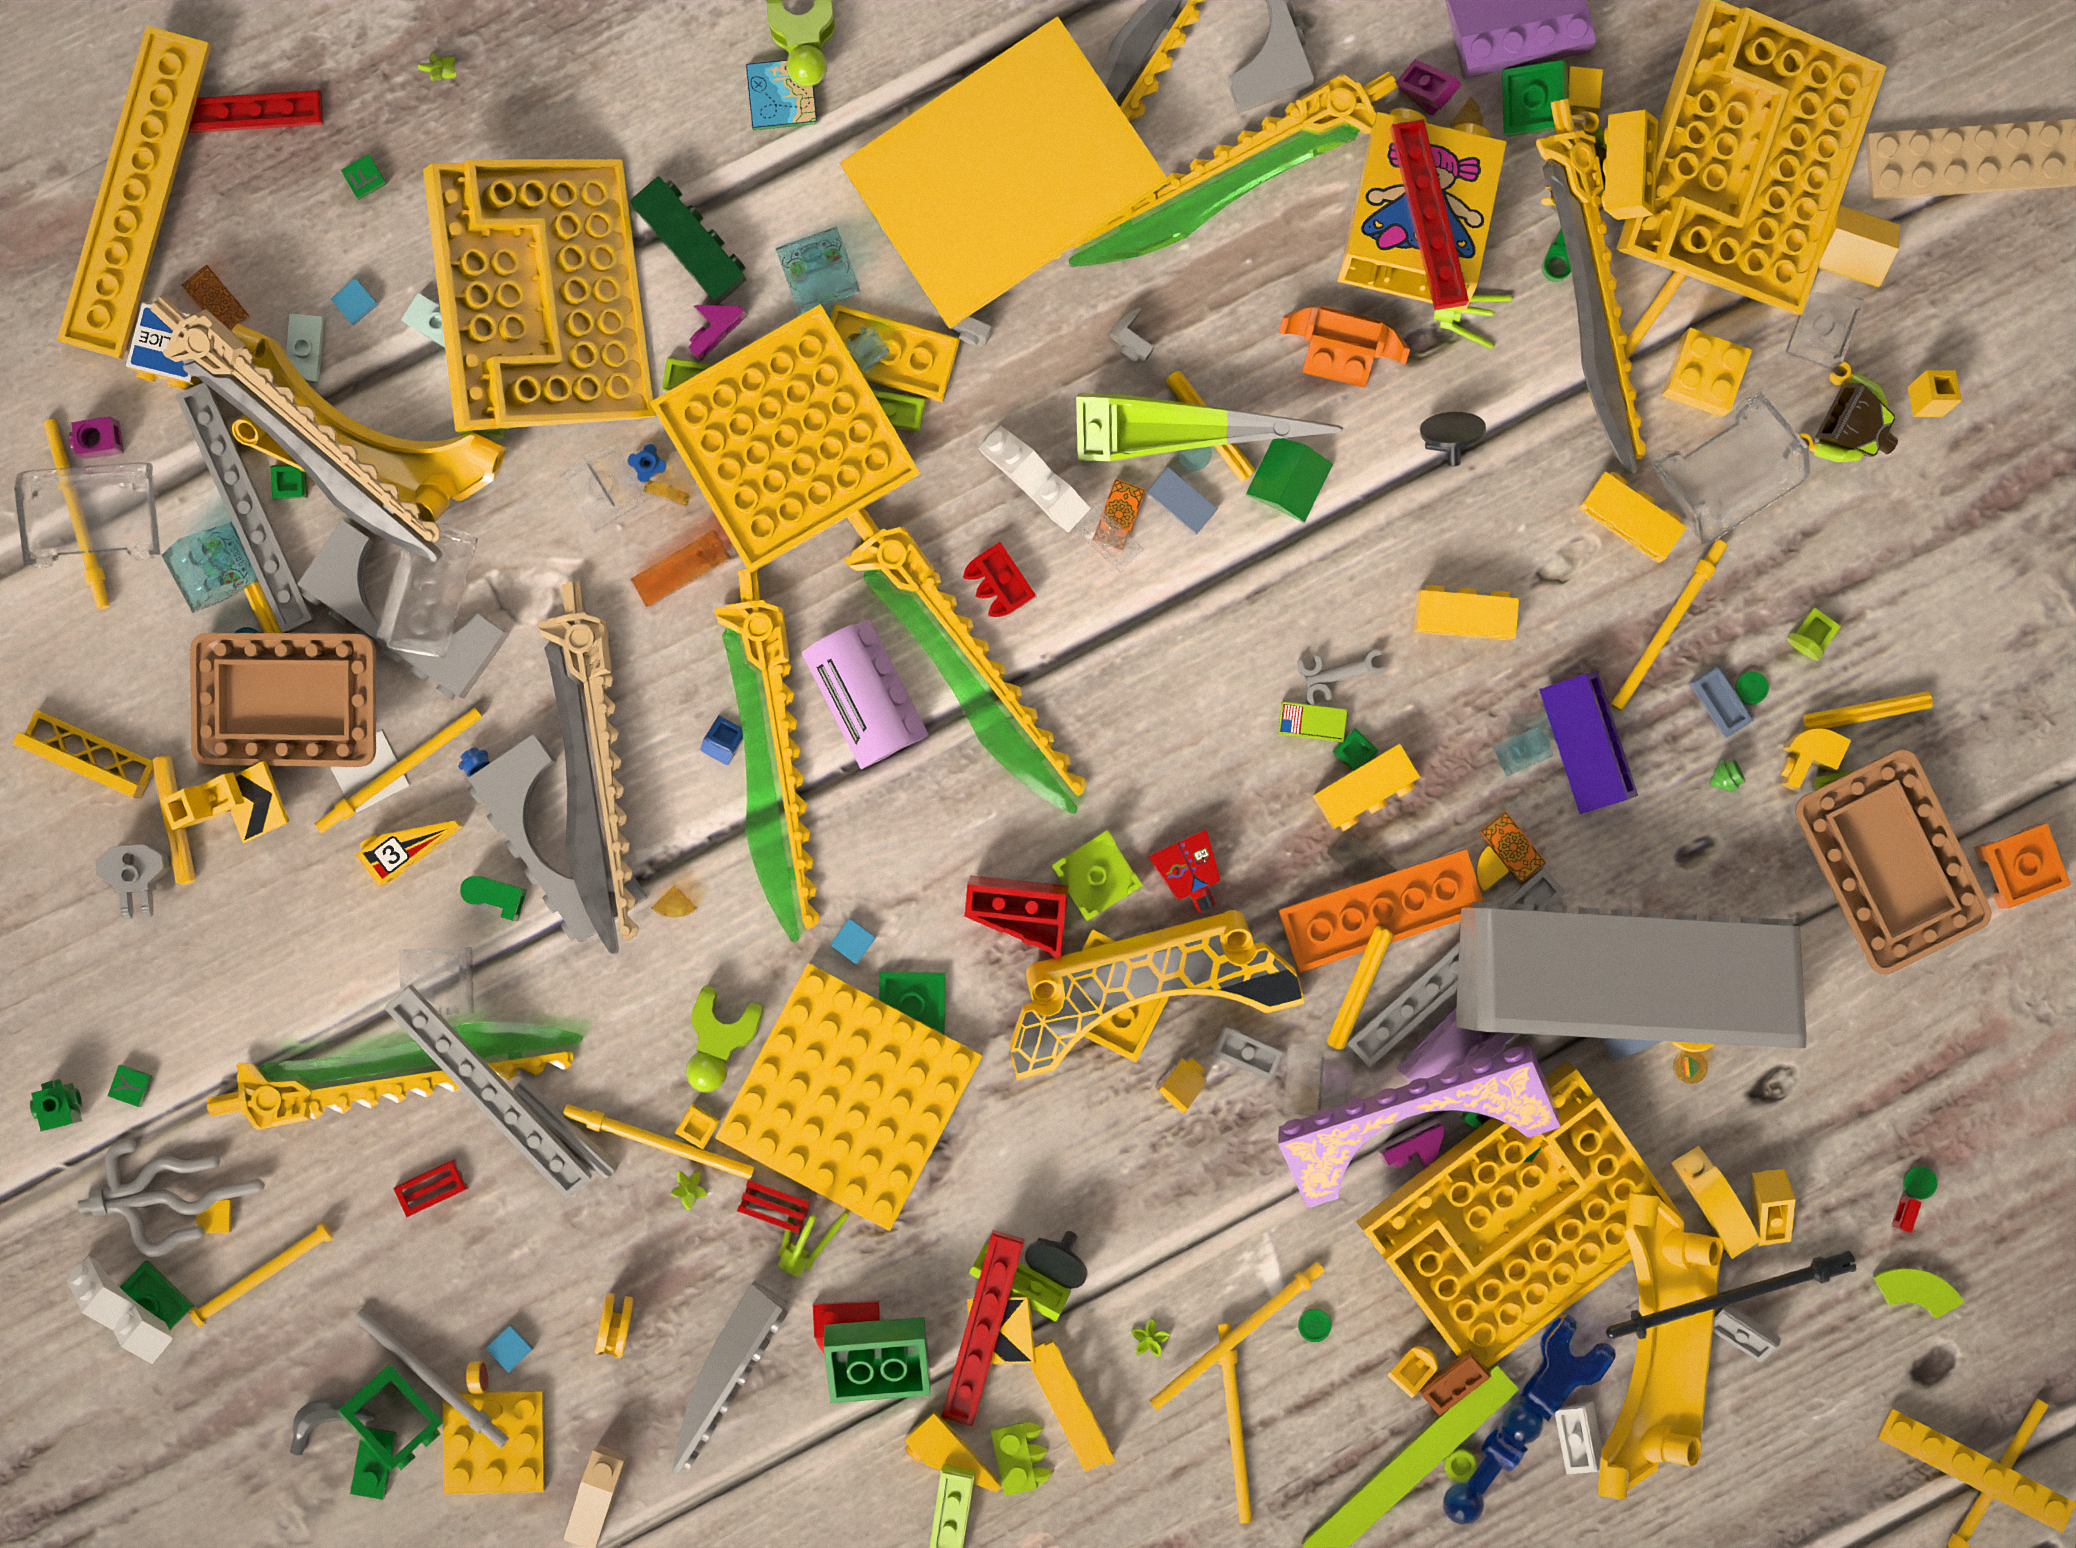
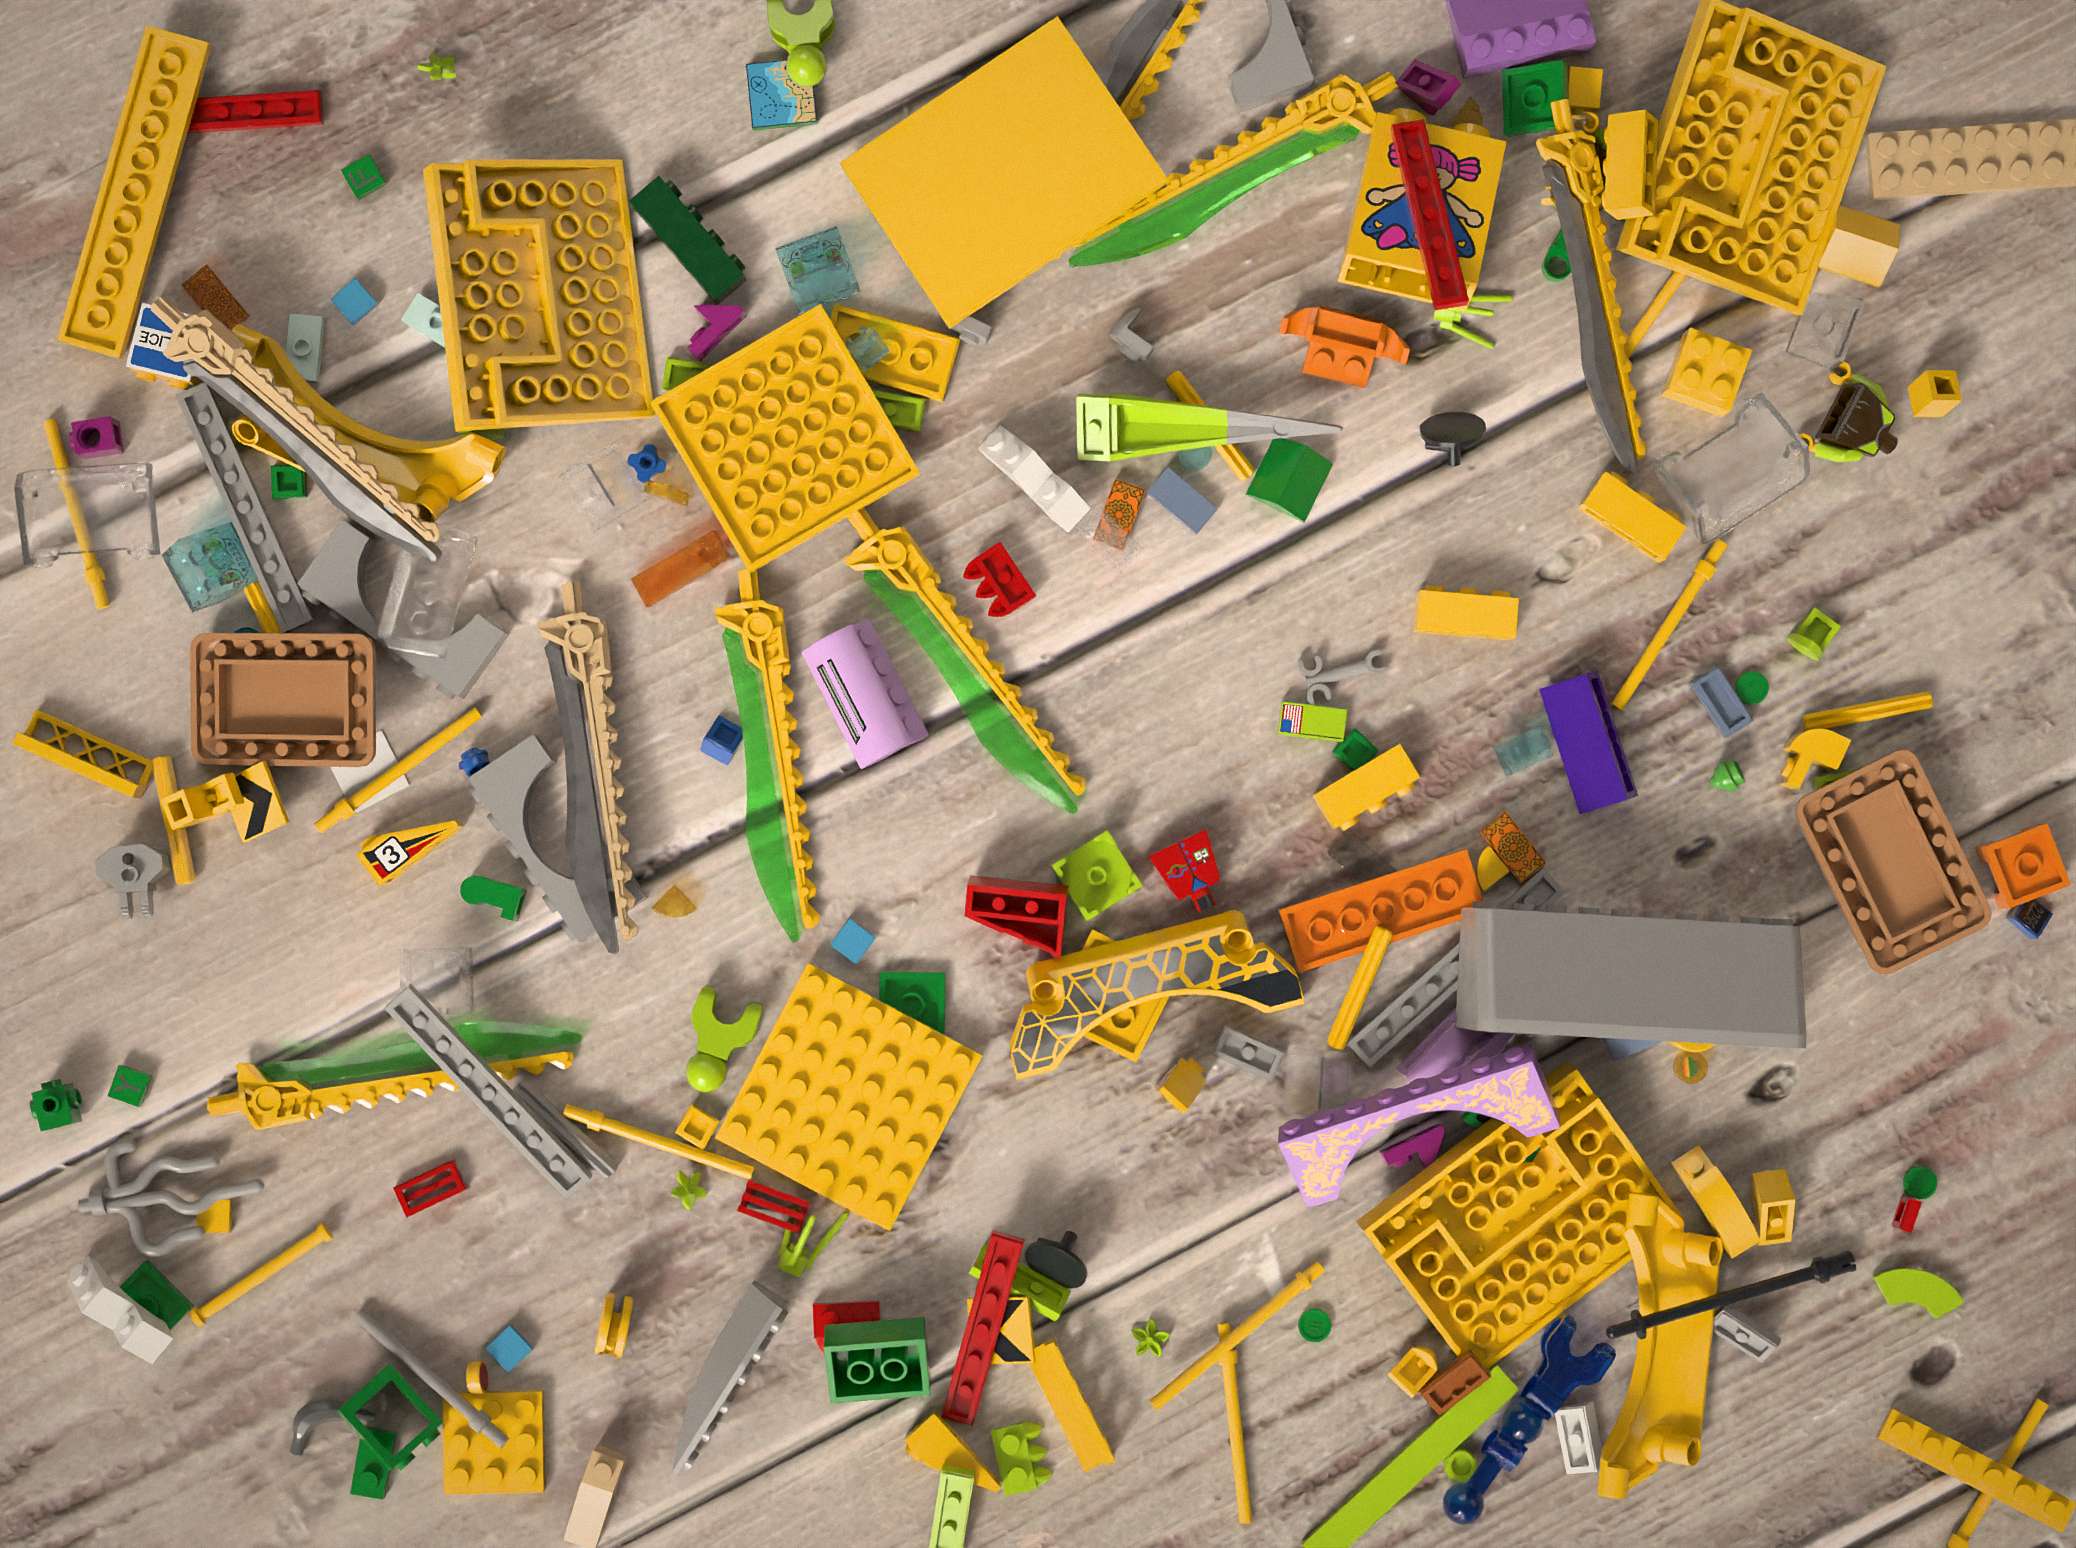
none -> slope [2006,899,2053,939]

